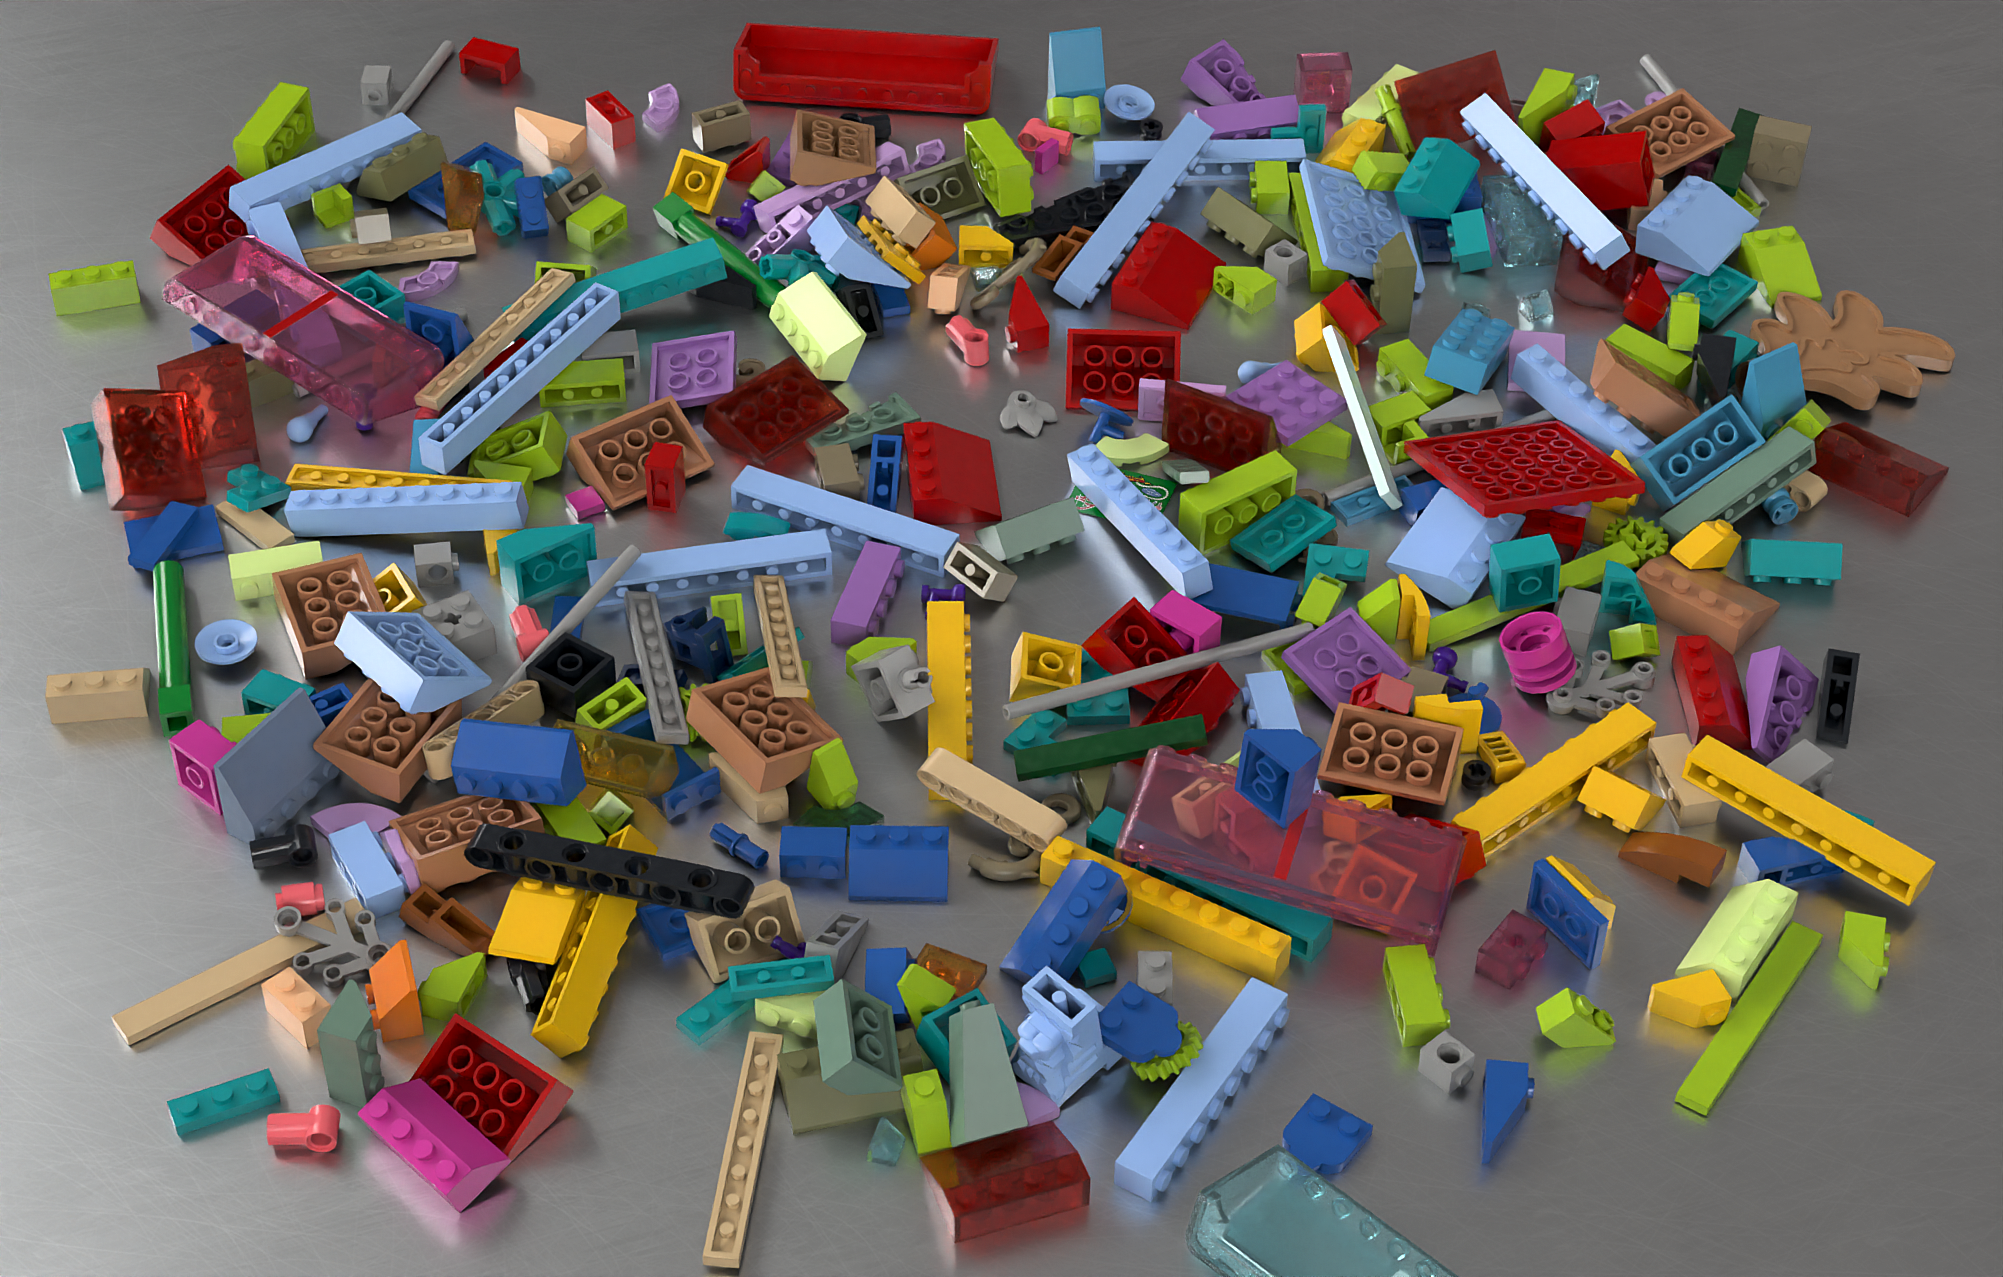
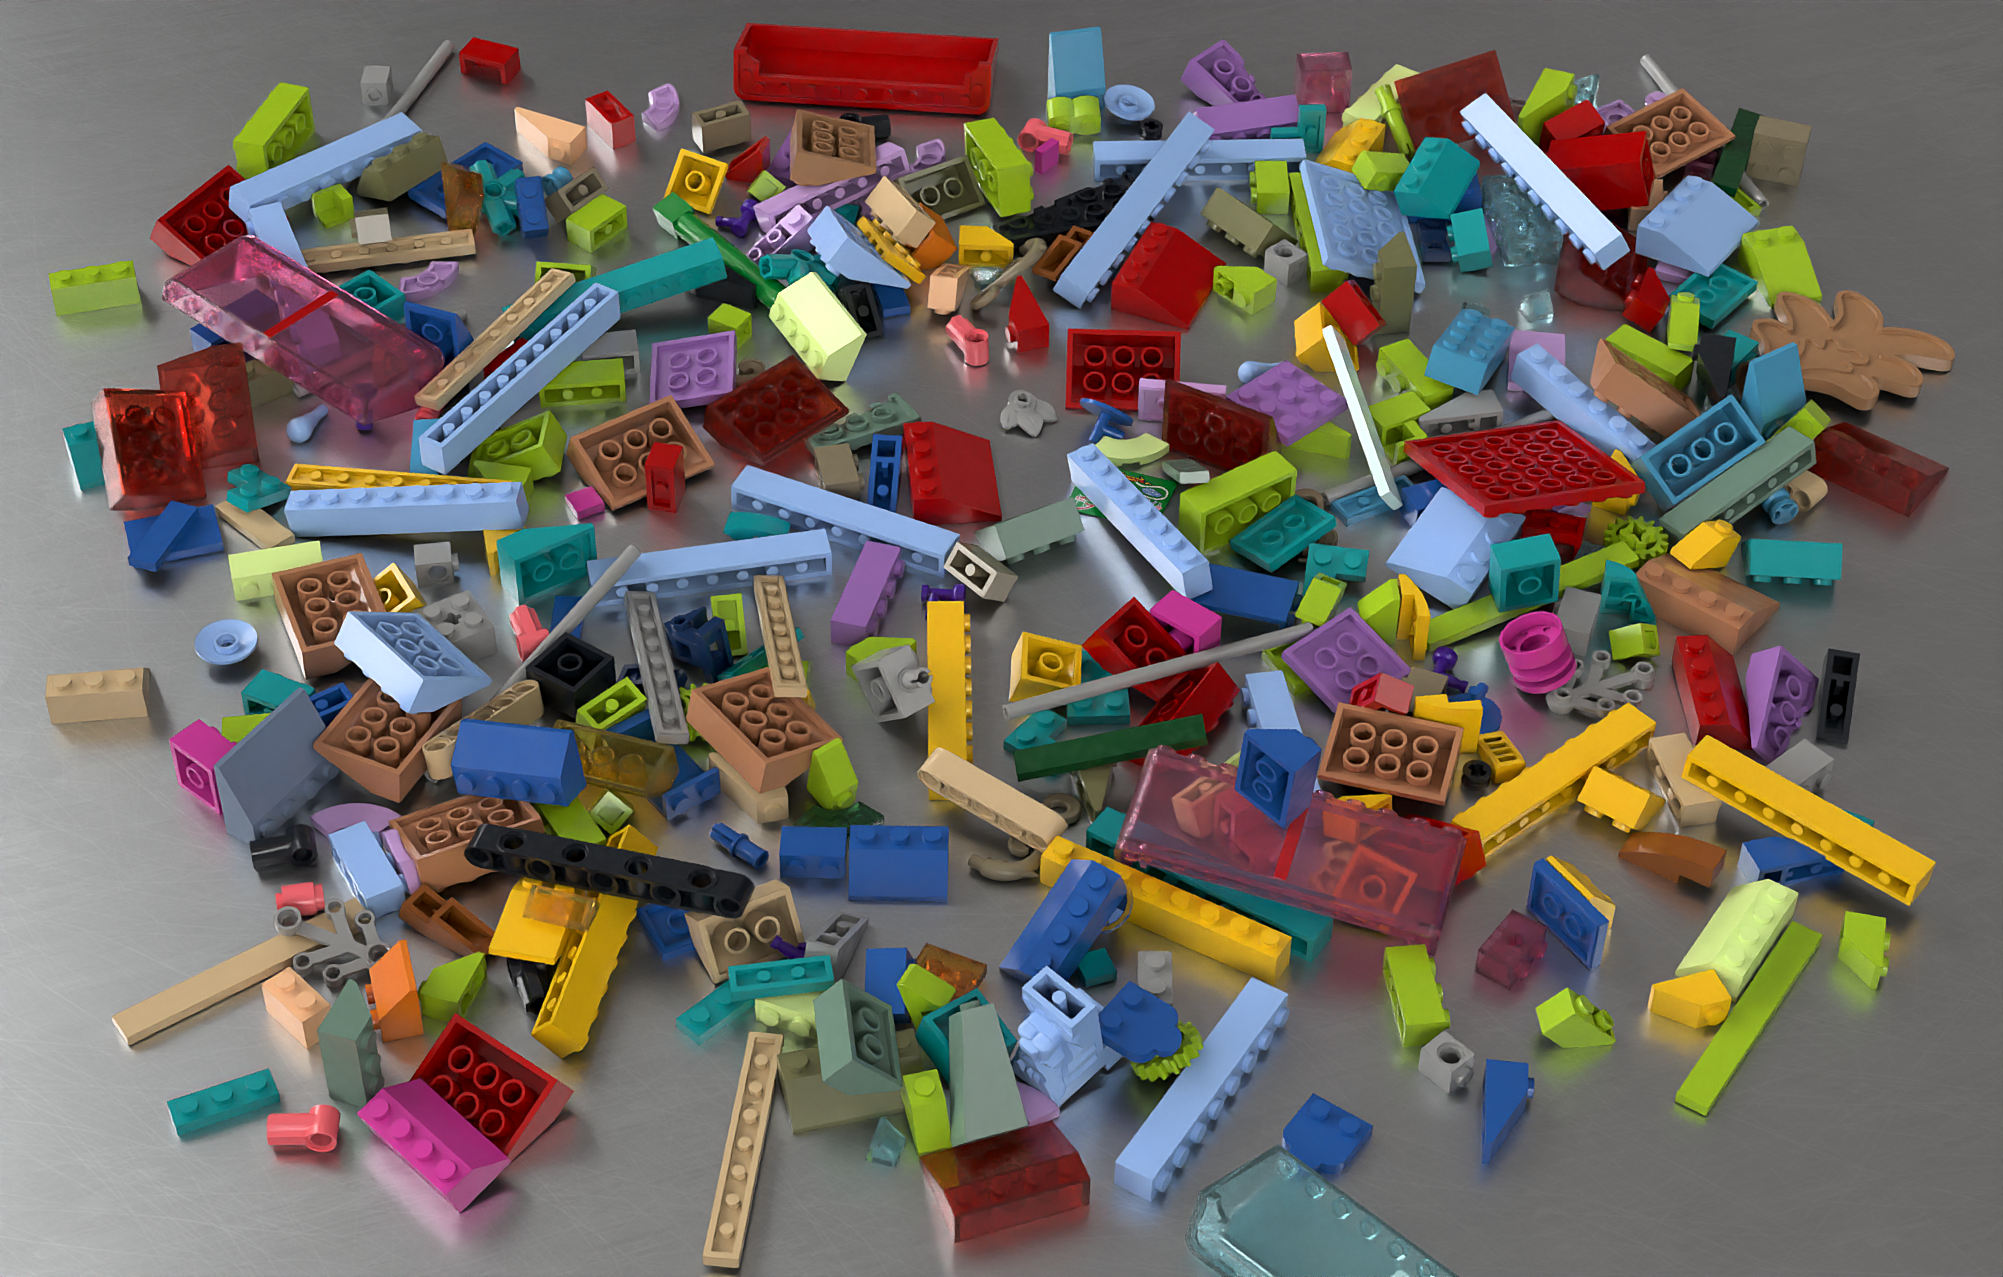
green brick [153,560,195,737] -> none
none -> clear yellow slope [523,884,601,932]
none -> lime panel [708,303,752,350]

